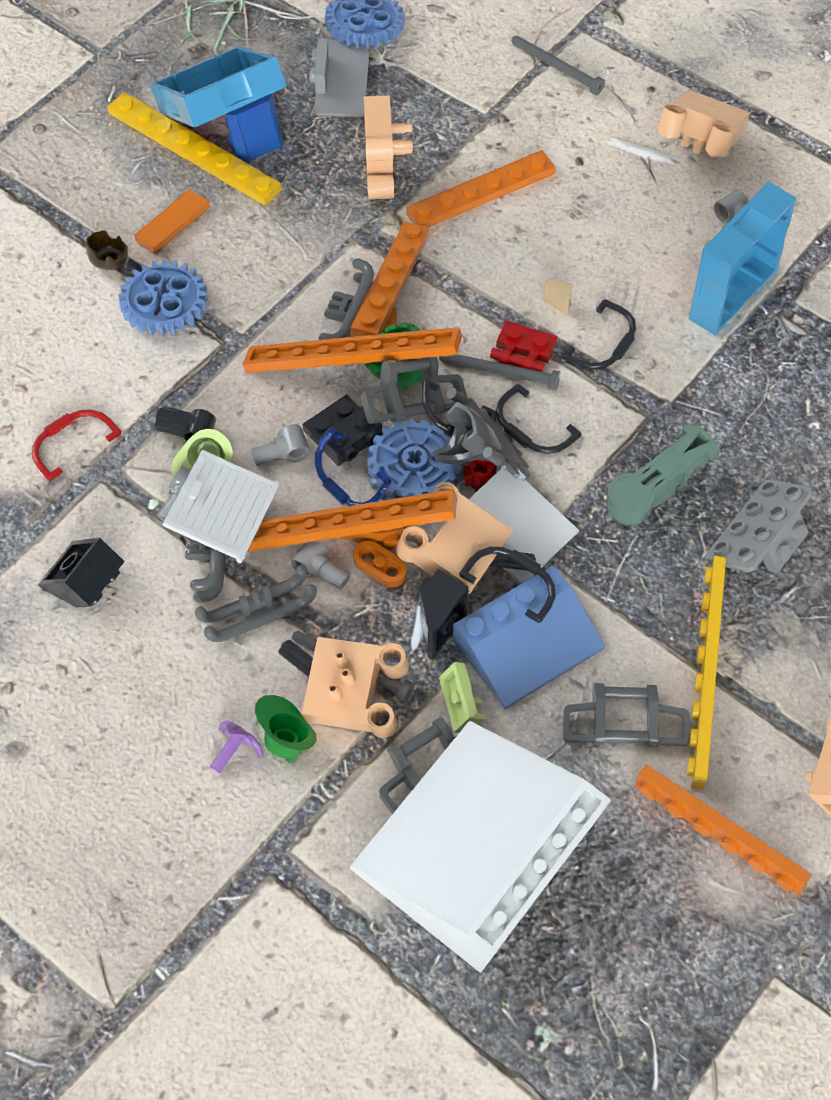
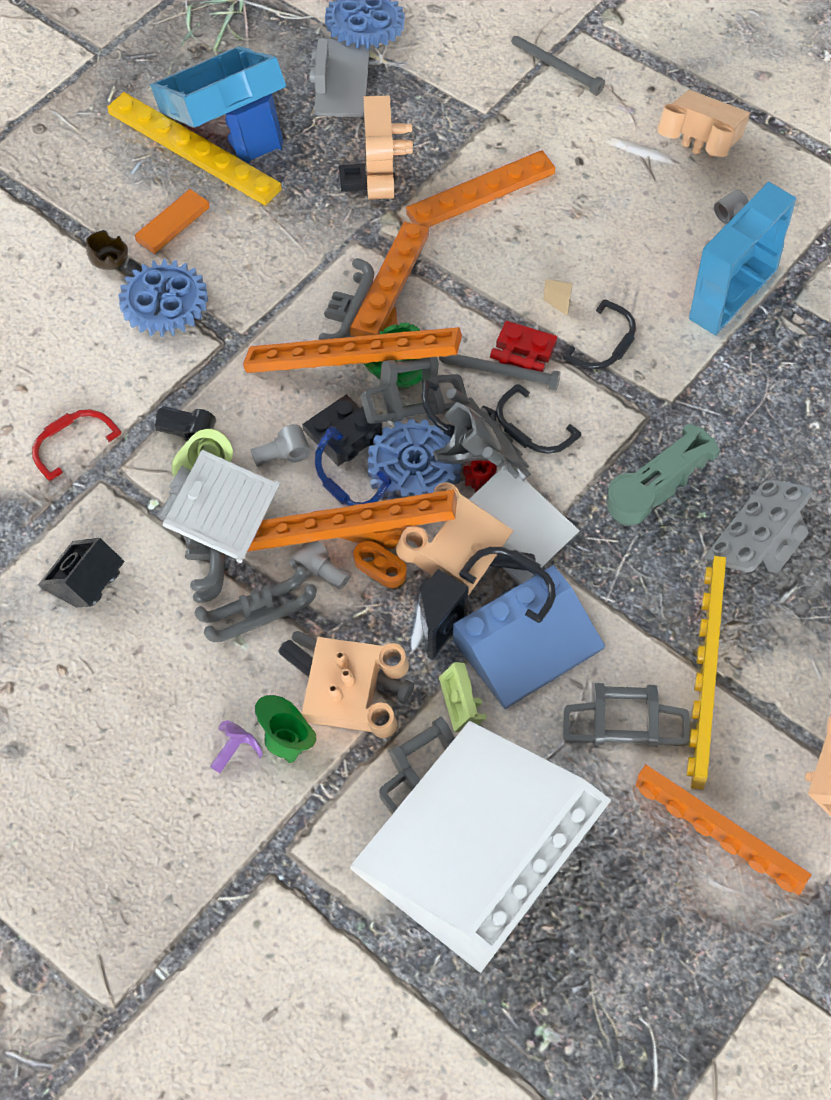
none -> black plate [339,163,367,192]

